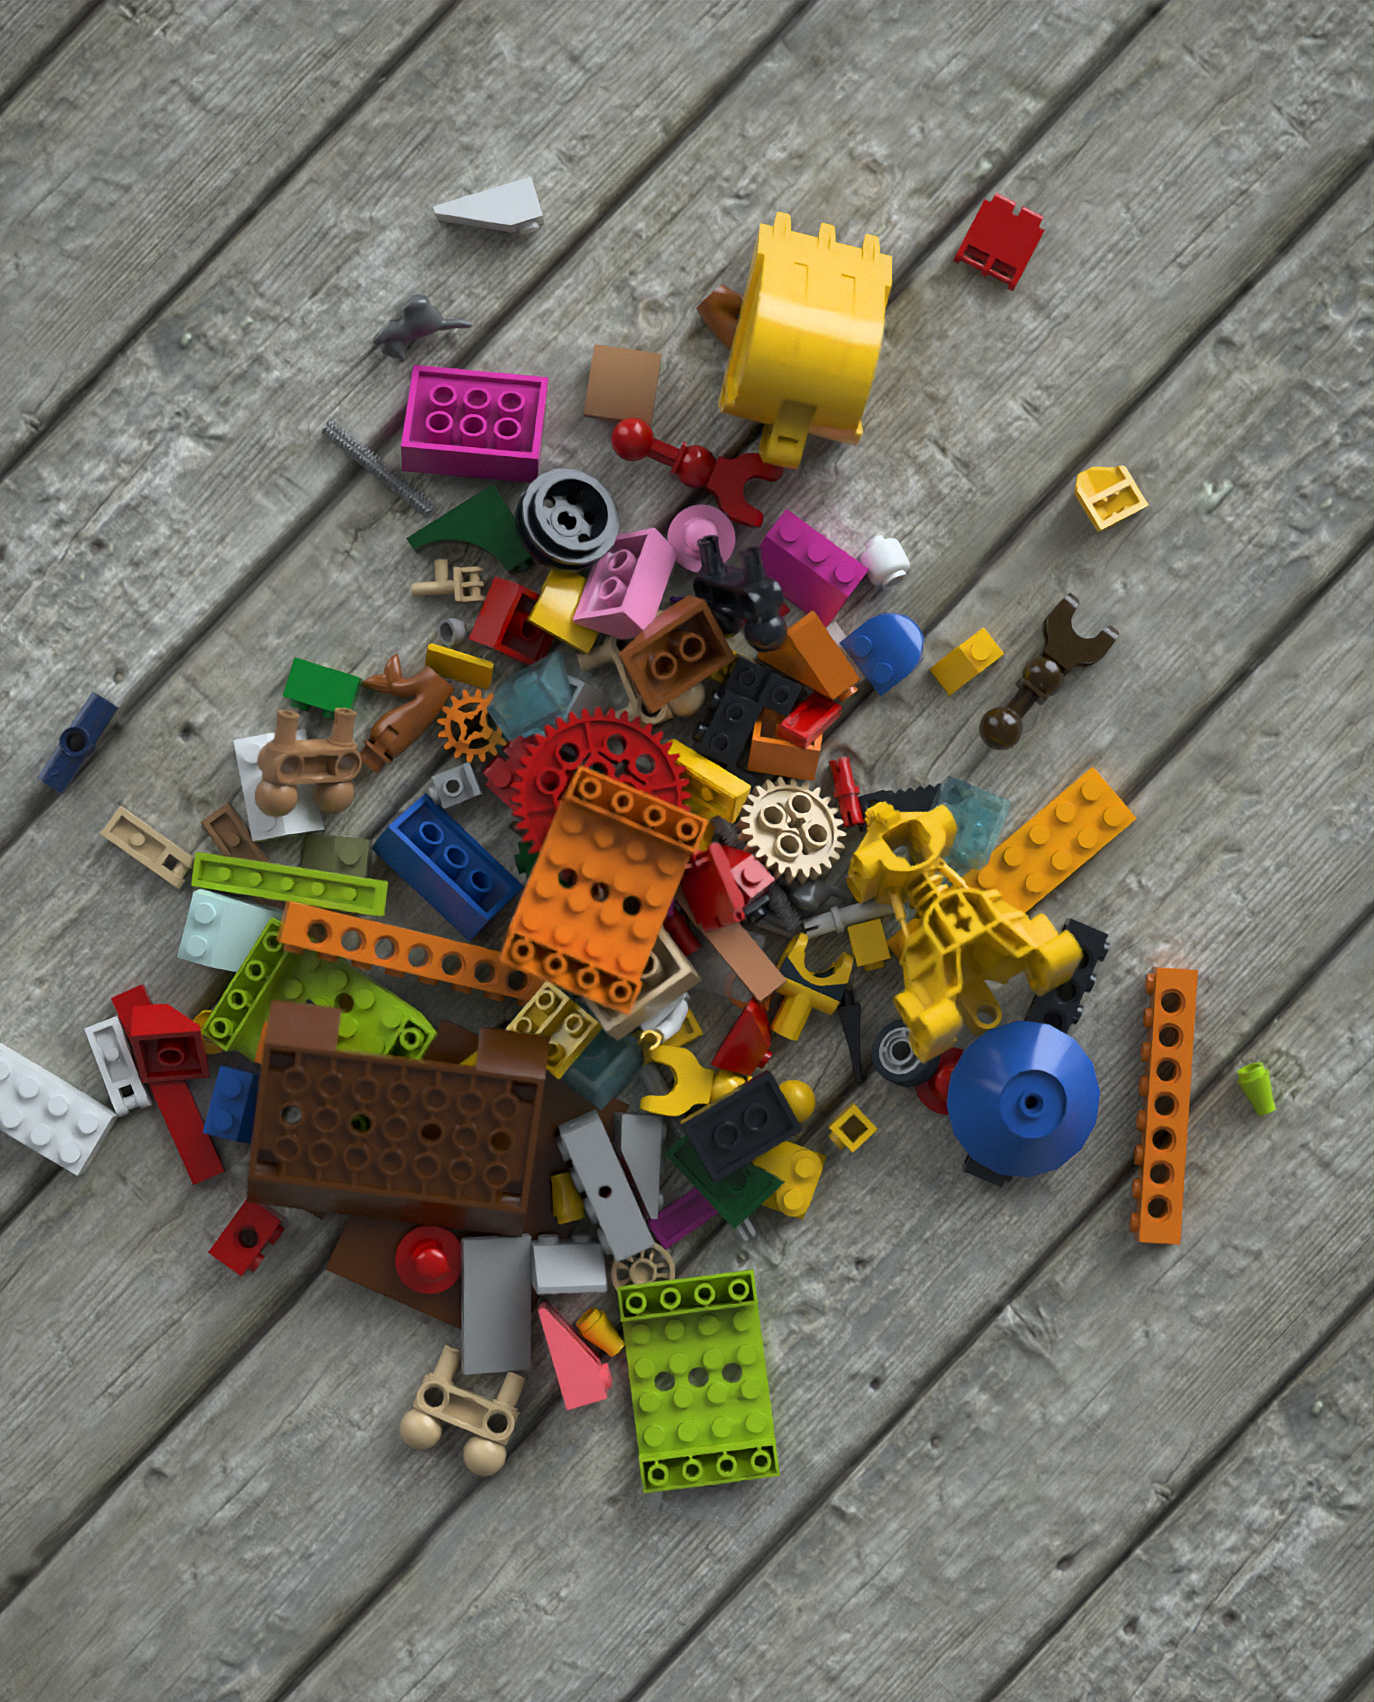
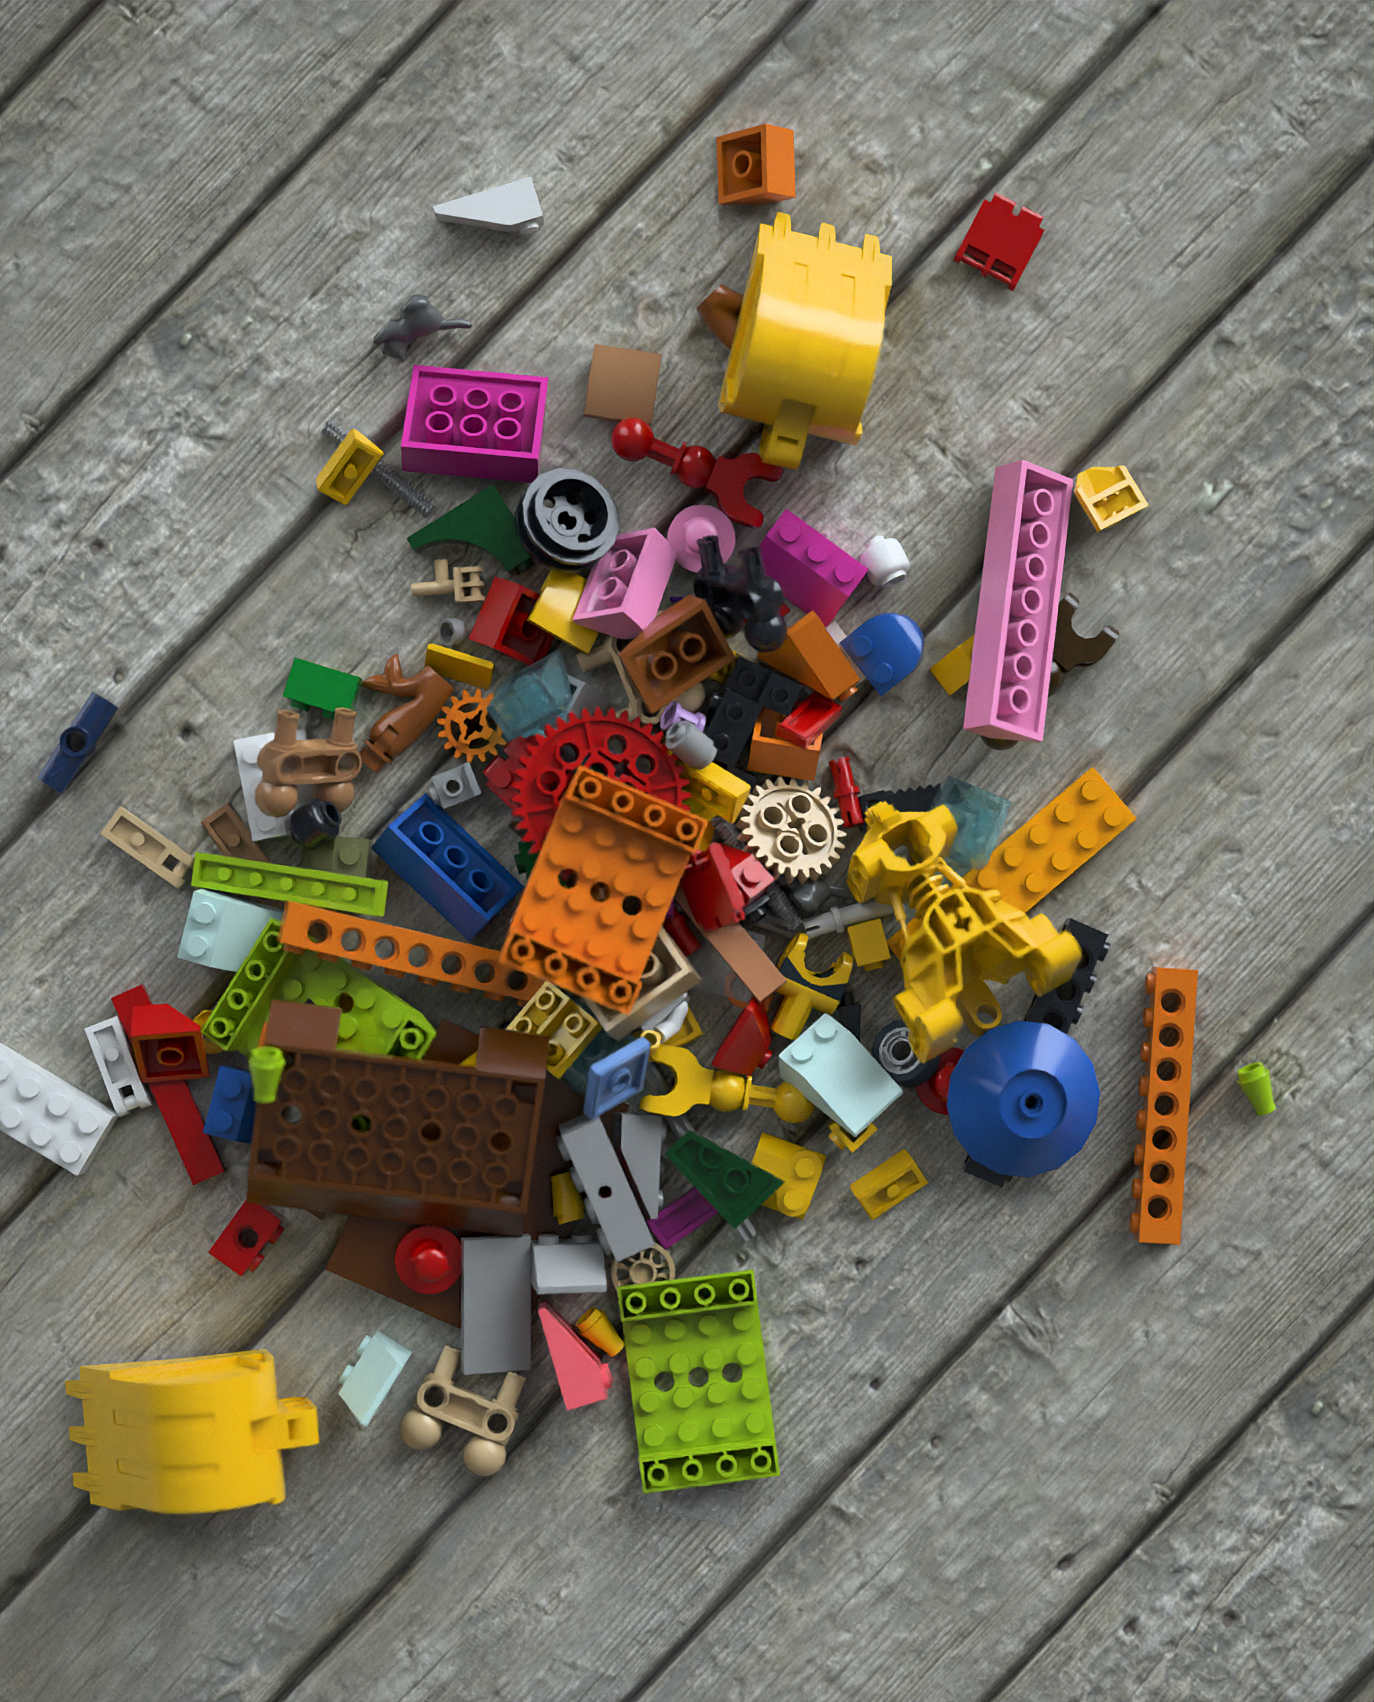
black plate [679,1069,803,1183] -> none
none -> yellow piece [65,1349,319,1513]
none -> lime cone [249,1047,285,1103]
none -> black head [289,798,342,849]
none -> yellow slope [316,428,384,506]
none -> light aqua slope [338,1330,412,1426]
none -> medium blue tile [583,1036,650,1120]
none -> lavender bush [660,701,706,731]
none -> light grey brick [666,720,717,769]
none -> orange slope [716,123,796,205]
none -> light aqua slope [778,1013,903,1137]
none -> yellow slope [850,1149,928,1221]
none -> bright pink slope [963,460,1073,742]

